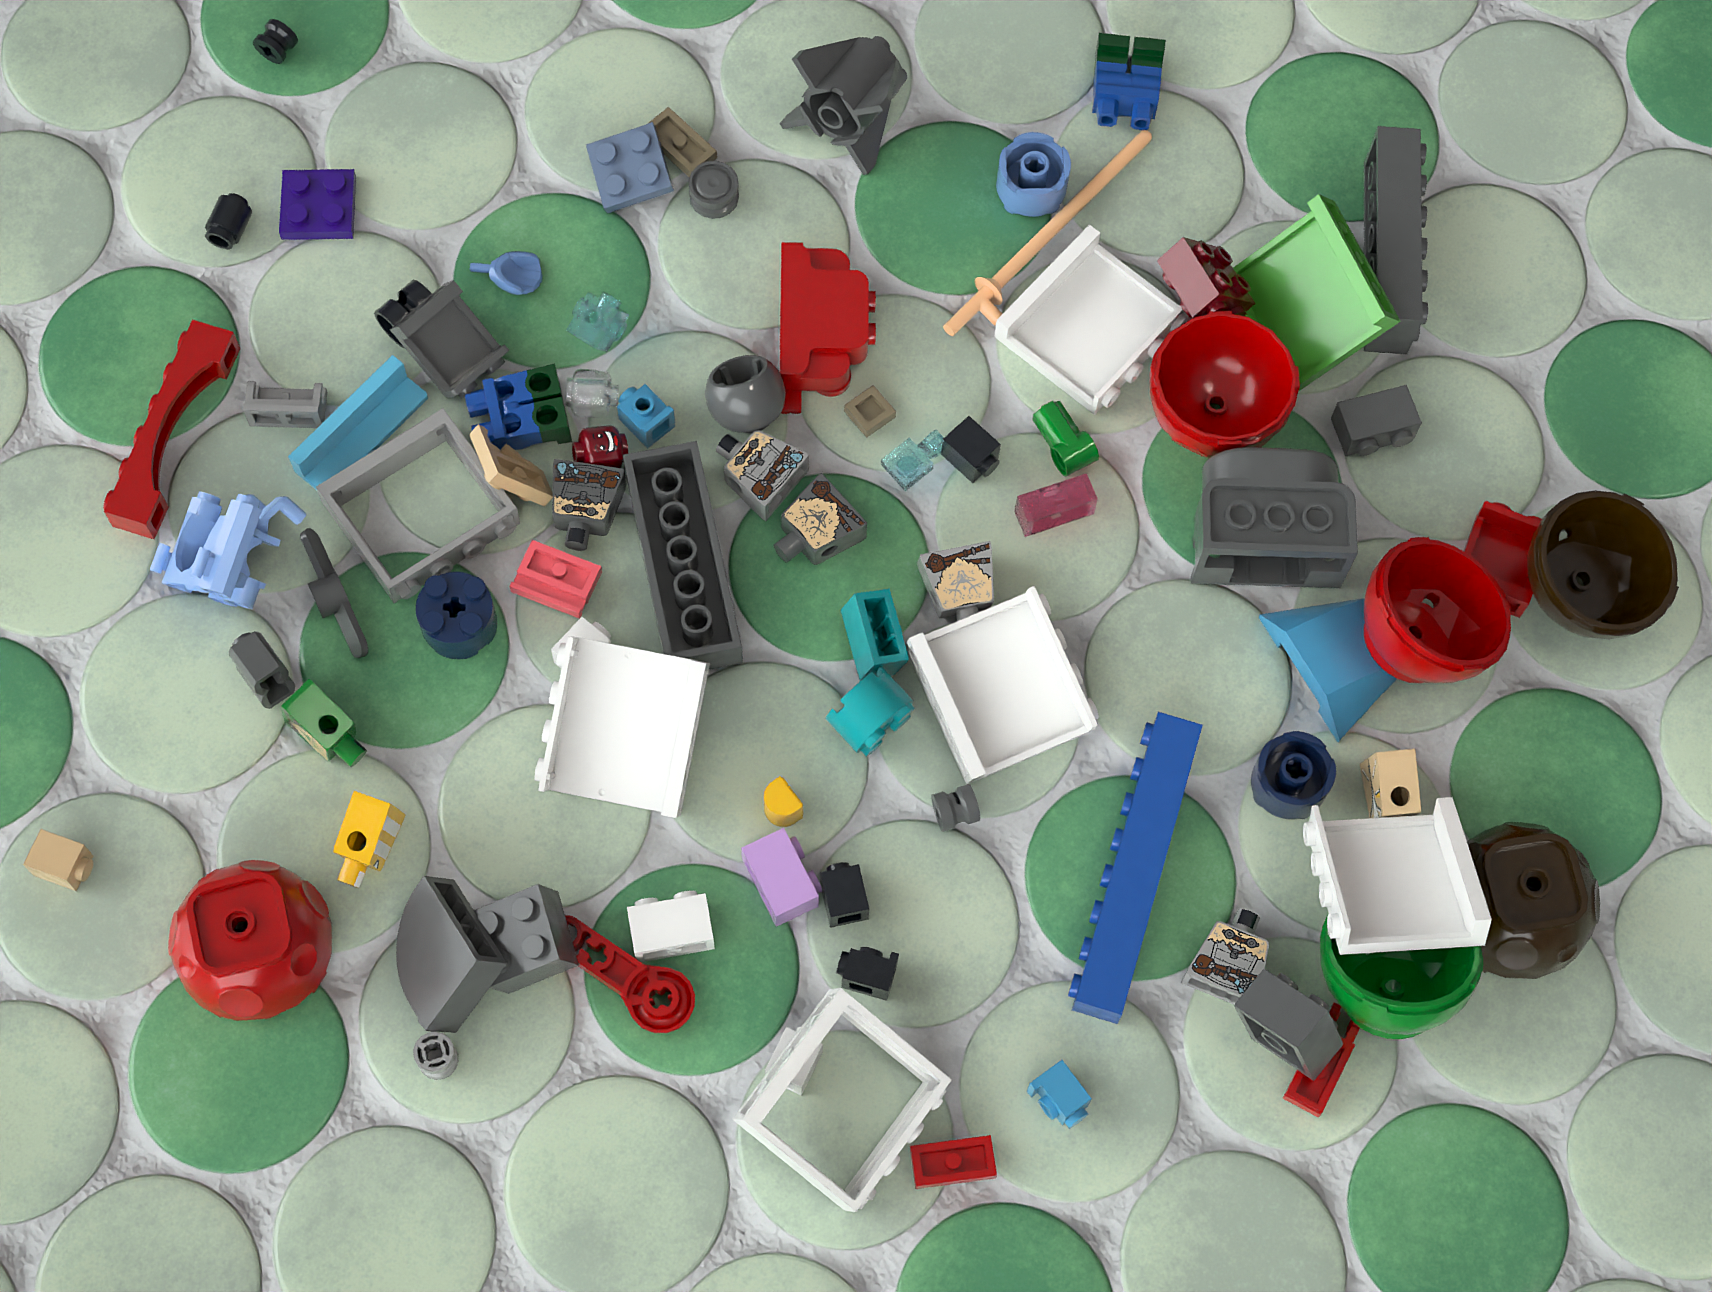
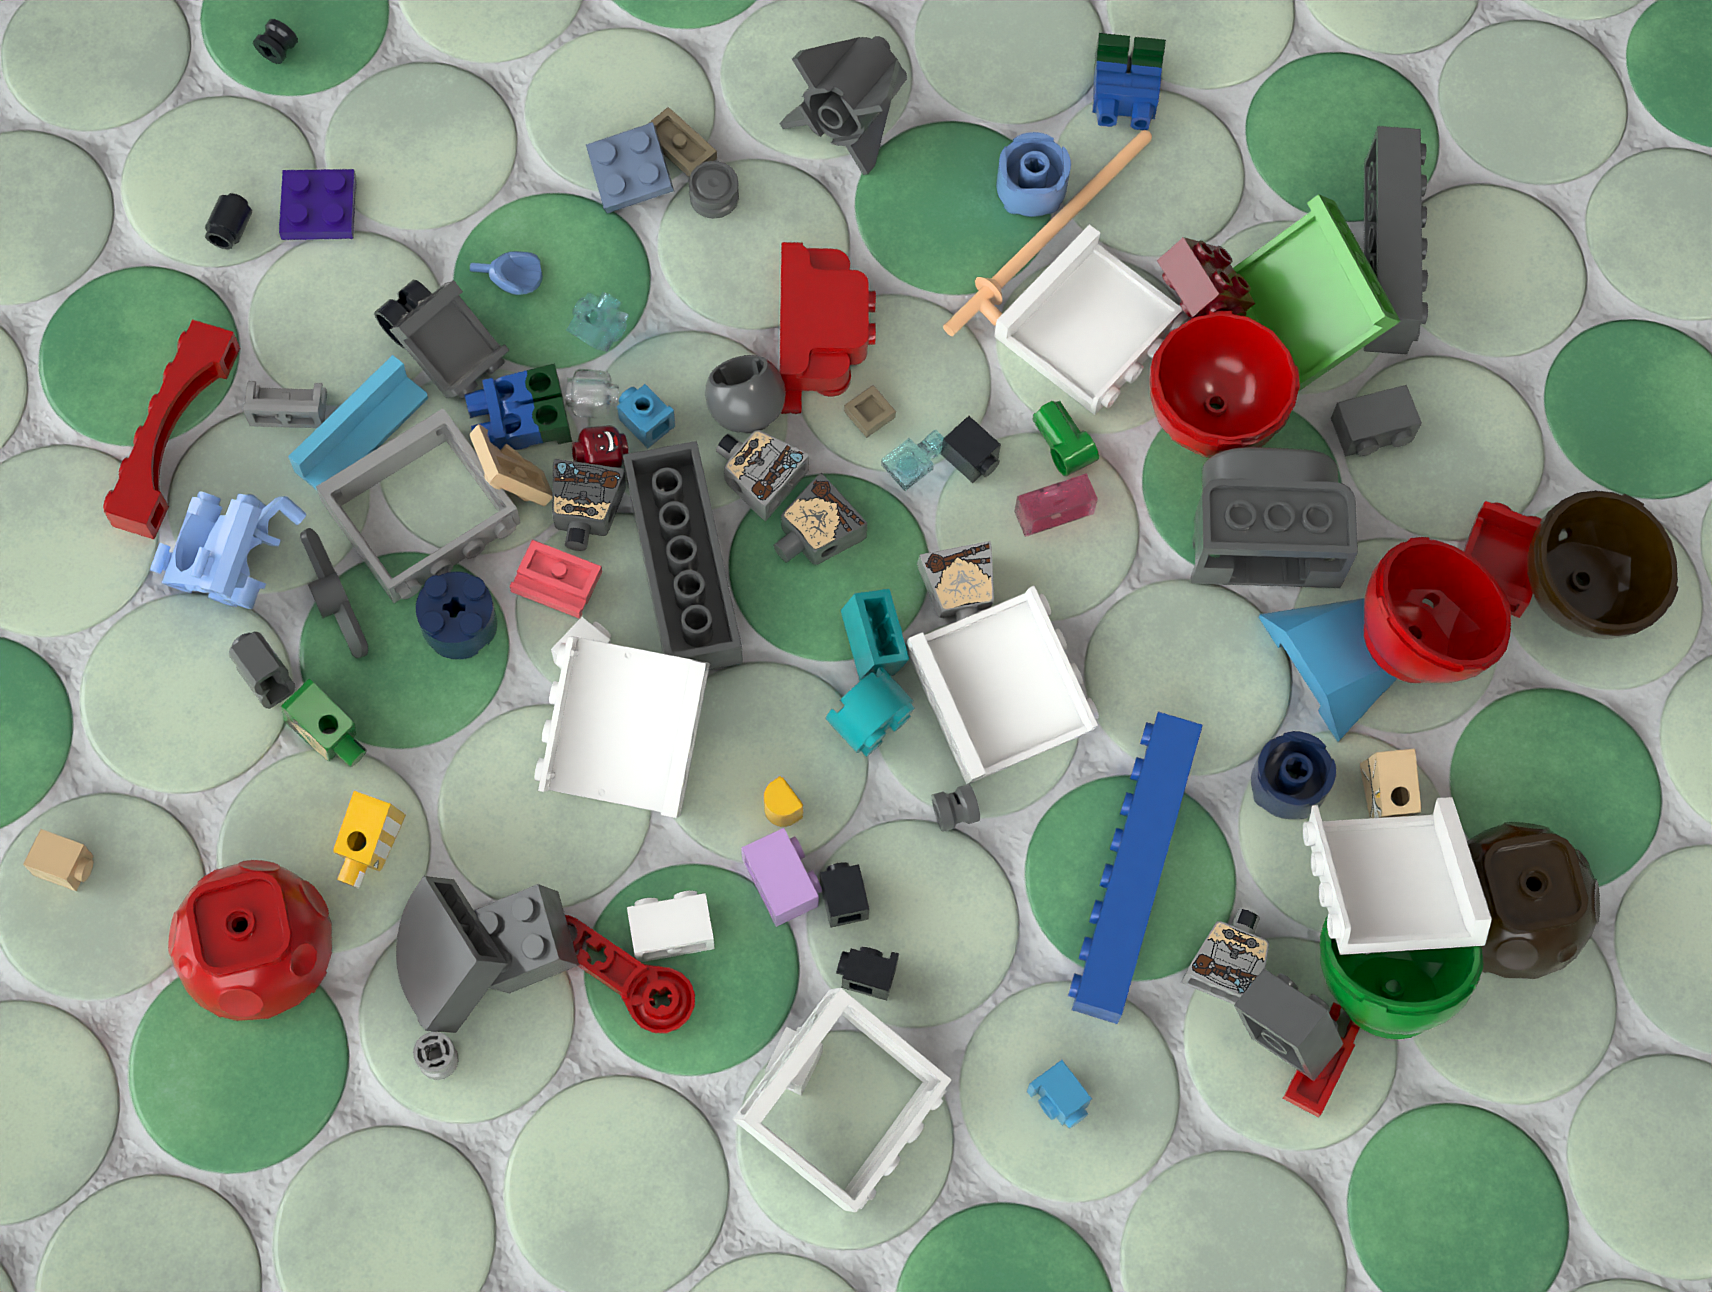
red plate [910,1135,997,1189] -> none

